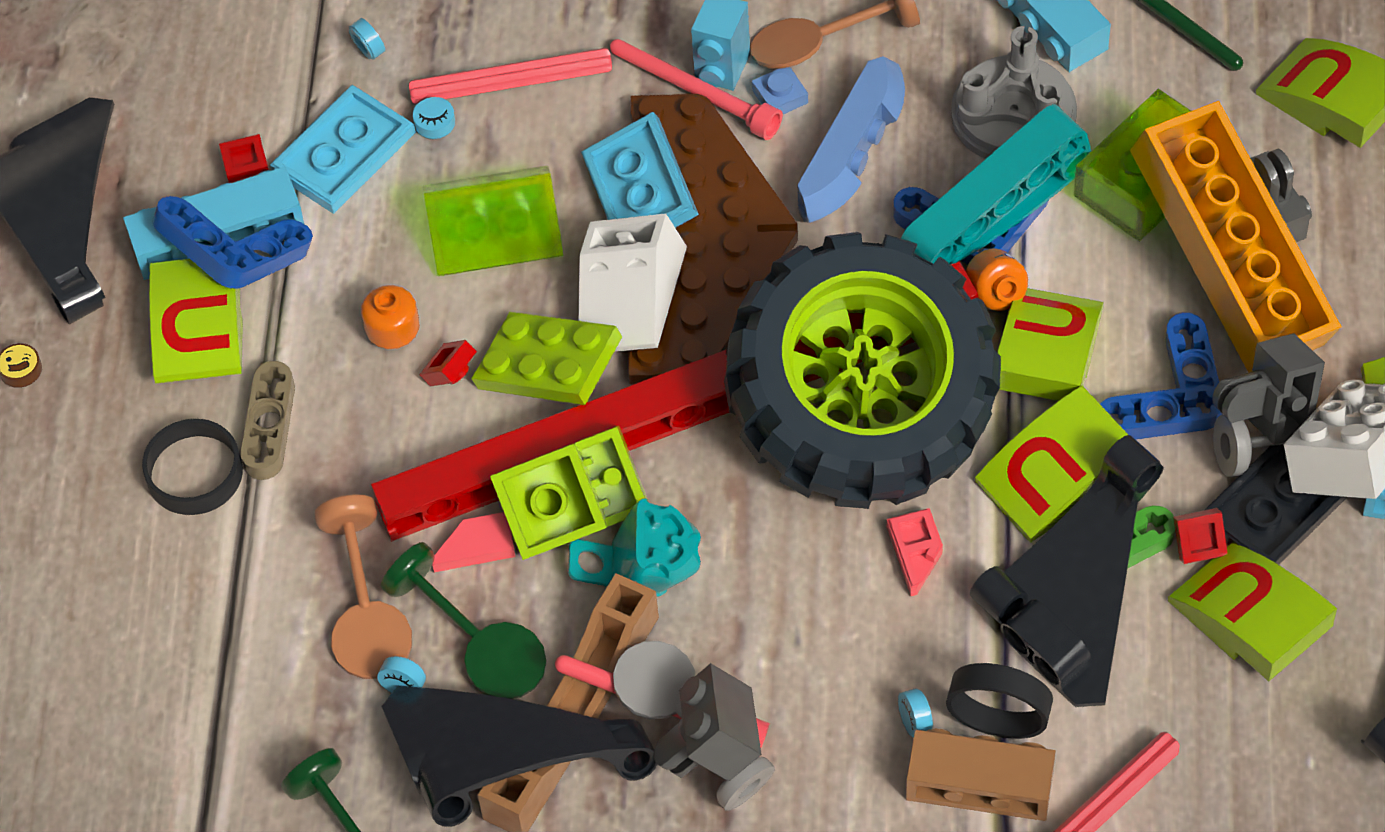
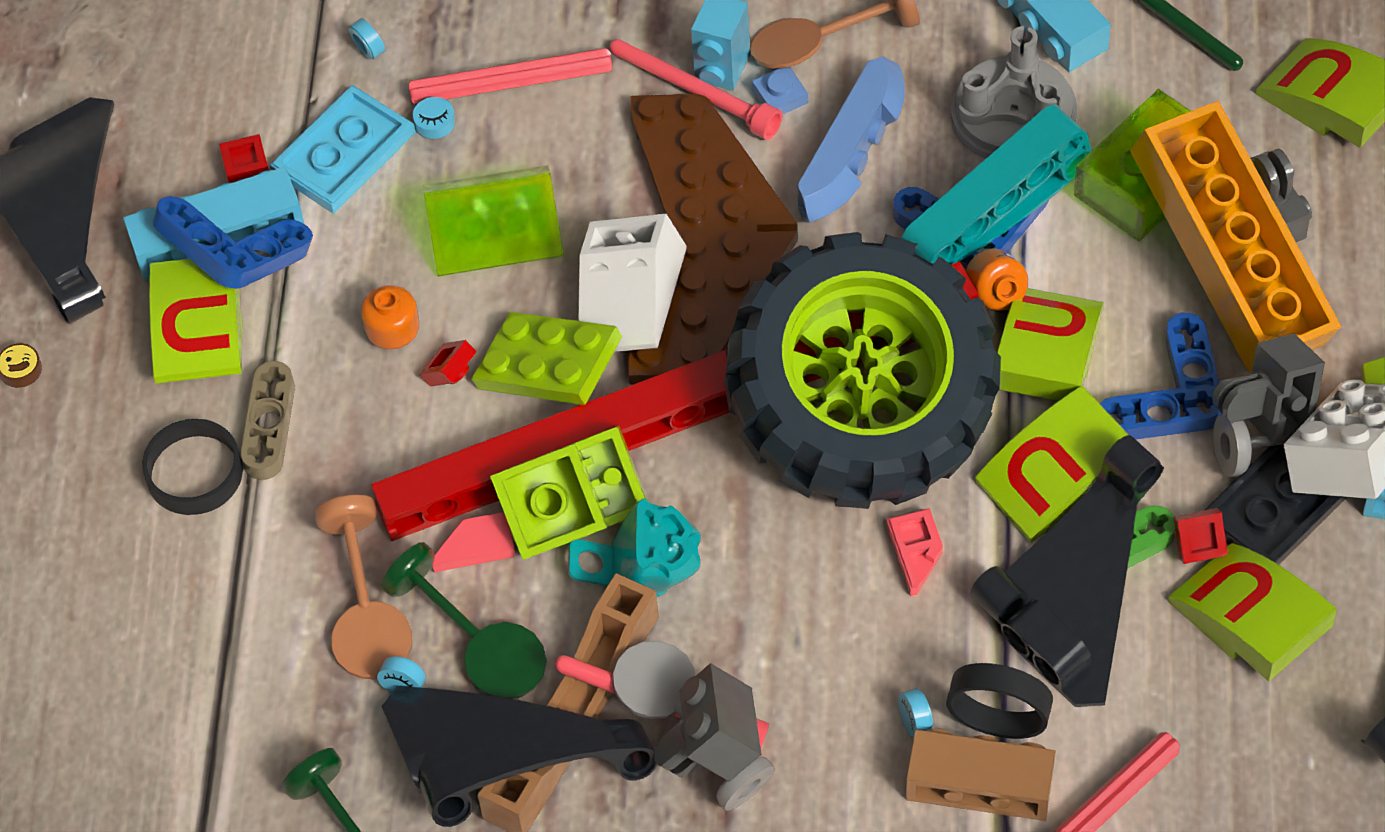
medium azure tile [581,112,699,228] -> none

